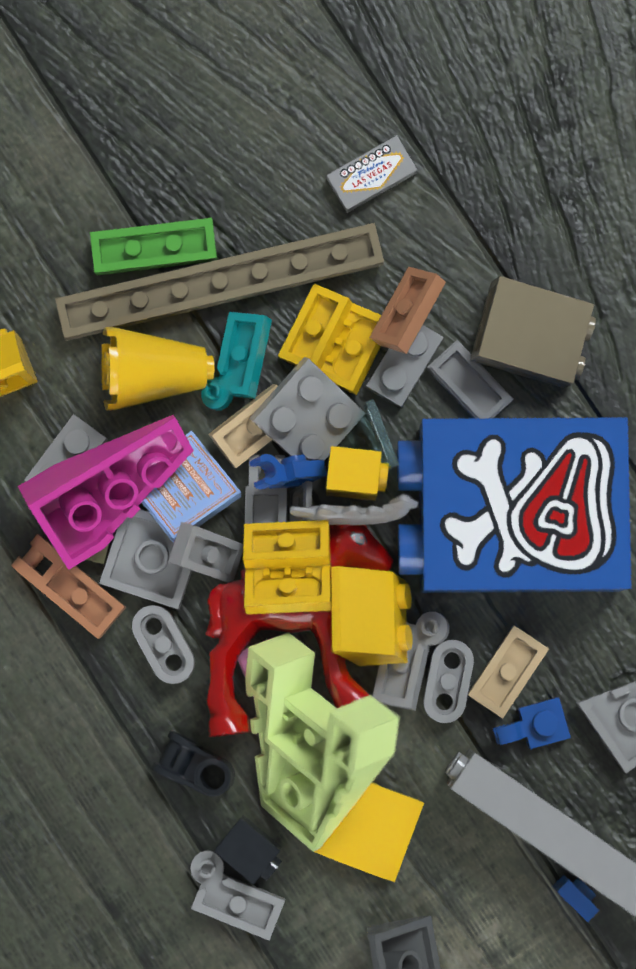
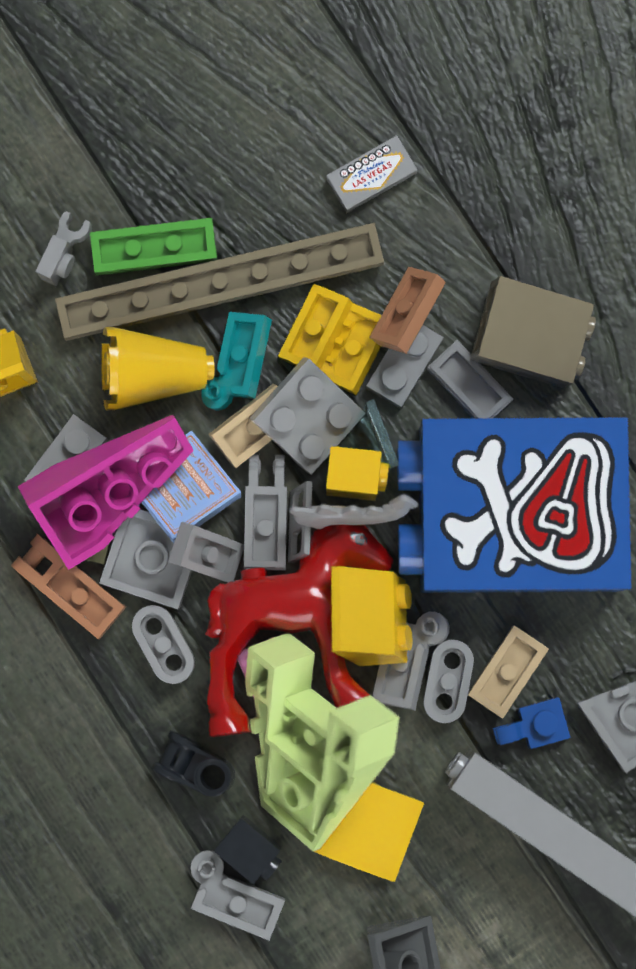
yellow slope [243,520,332,614] -> none
blue plate [249,454,327,490] -> none
blue plate [552,875,599,922] -> none
none -> light grey plate [35,211,92,286]

